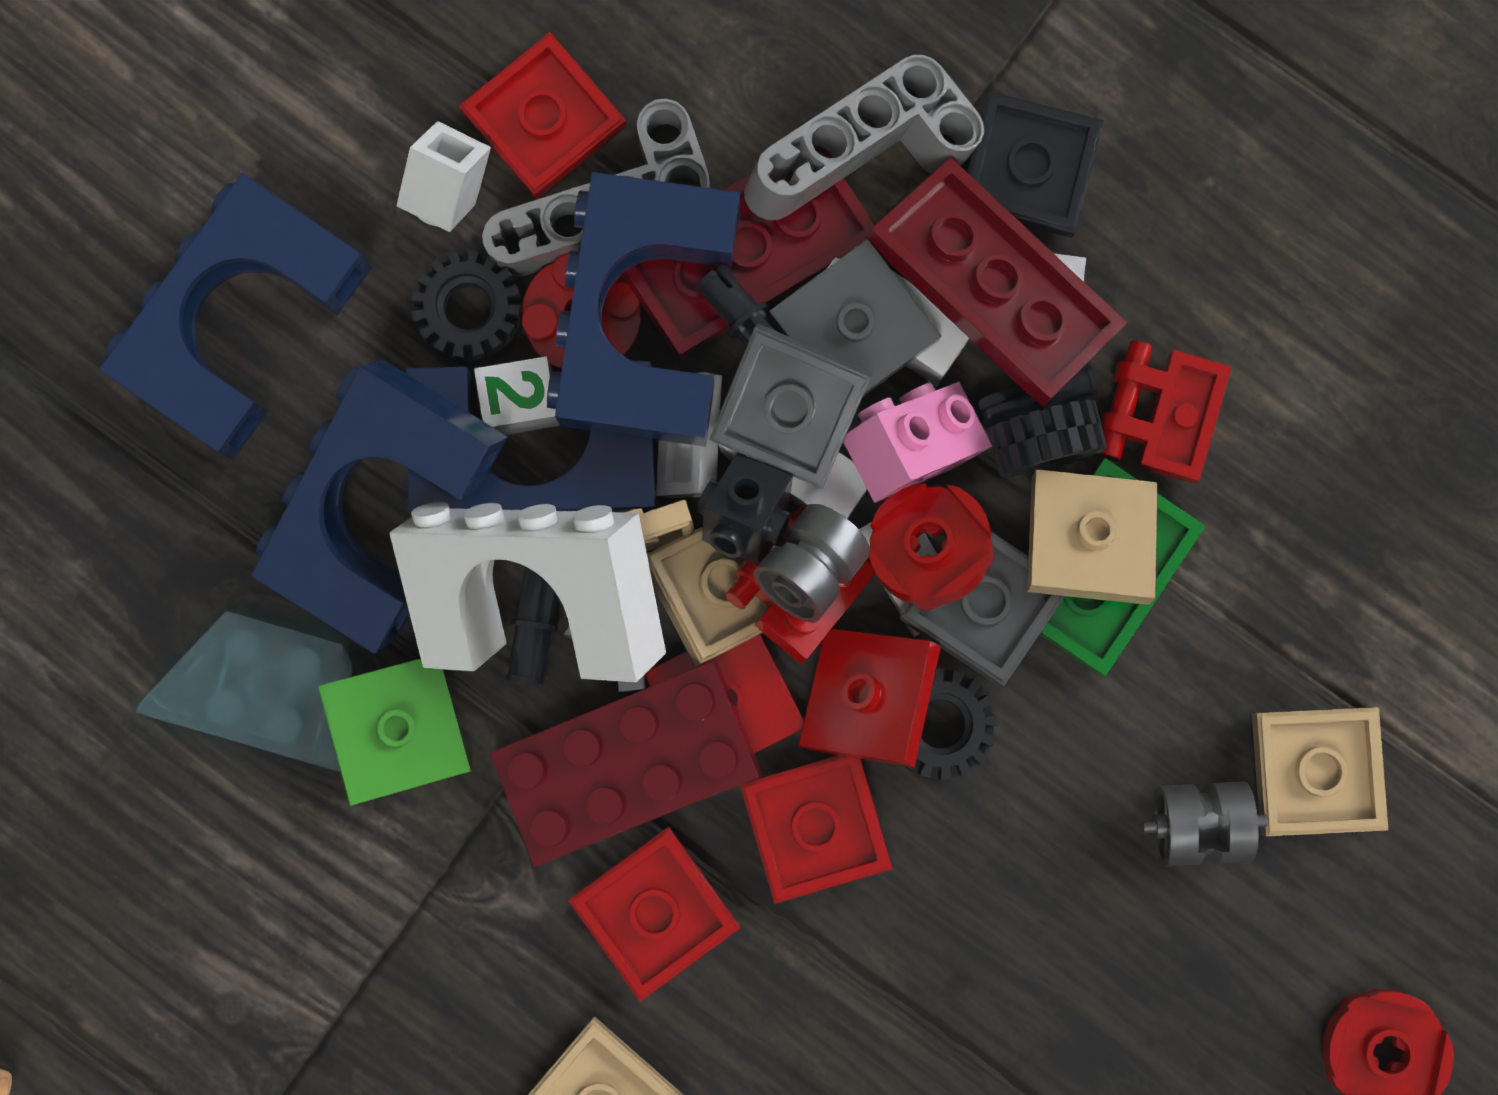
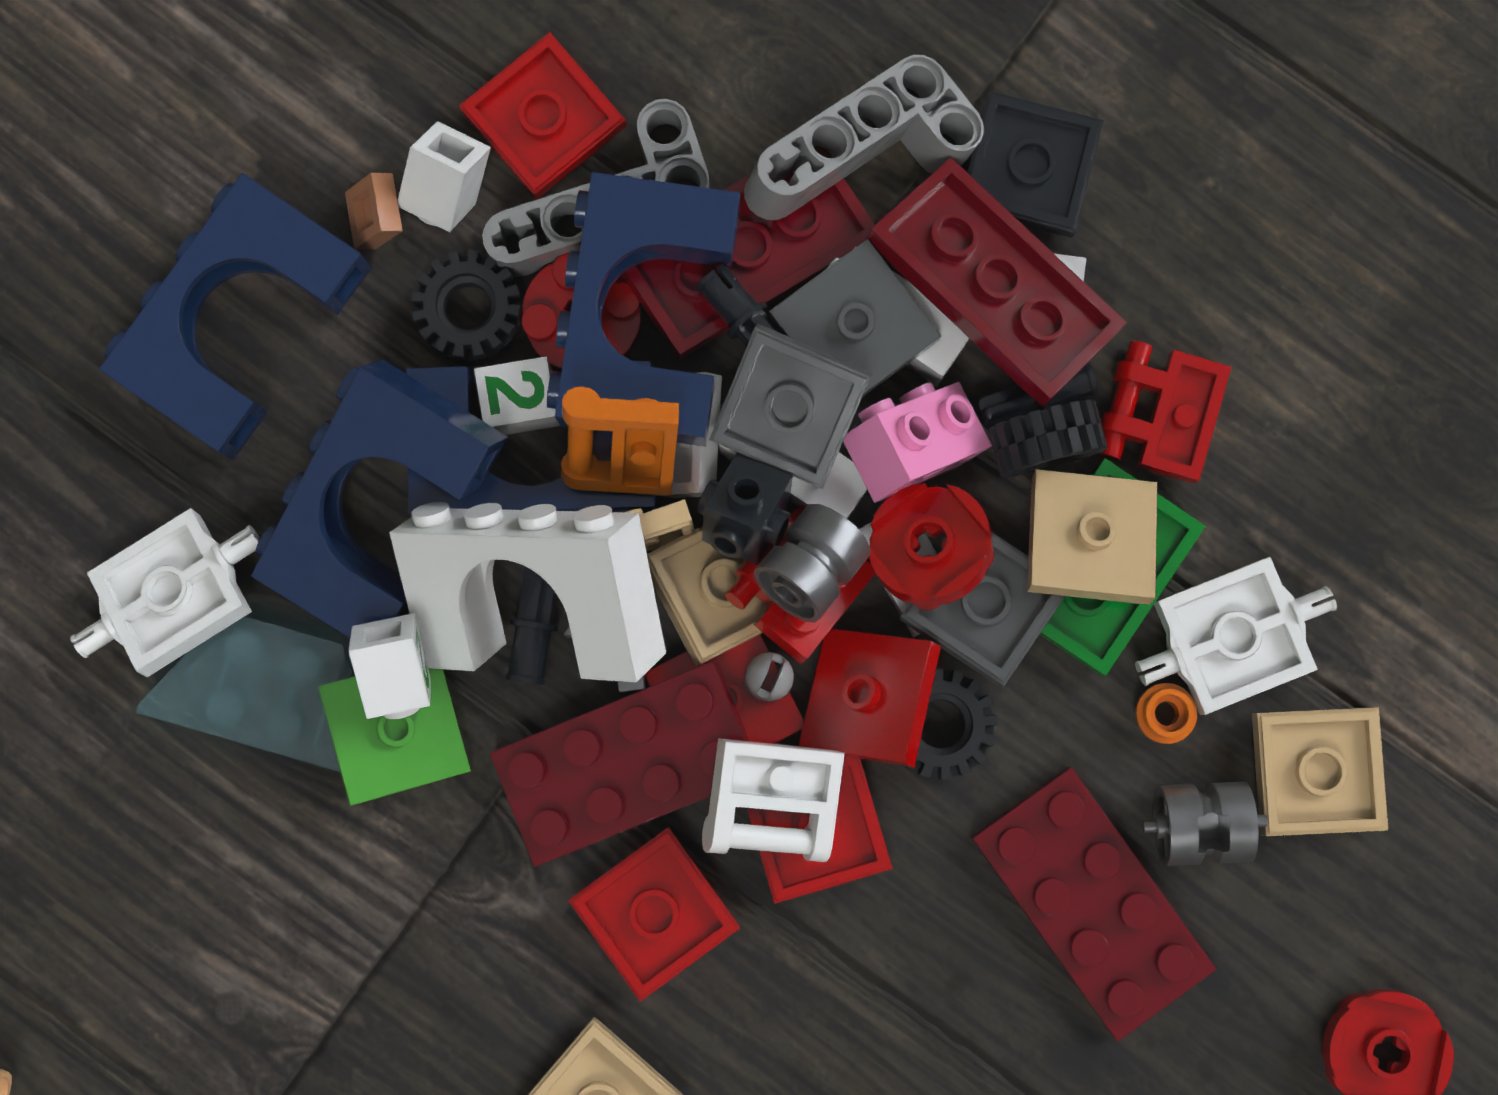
none -> white plate [70,508,260,677]
none -> nougat tile [345,173,403,250]
none -> white brick [349,613,431,719]
none -> orange plate [561,386,679,496]
none -> white plate [702,738,845,862]
none -> light grey hinge [743,652,794,702]
none -> dark red plate [970,767,1217,1042]
none -> white plate [1135,557,1337,715]
none -> orange plate [1135,683,1197,744]

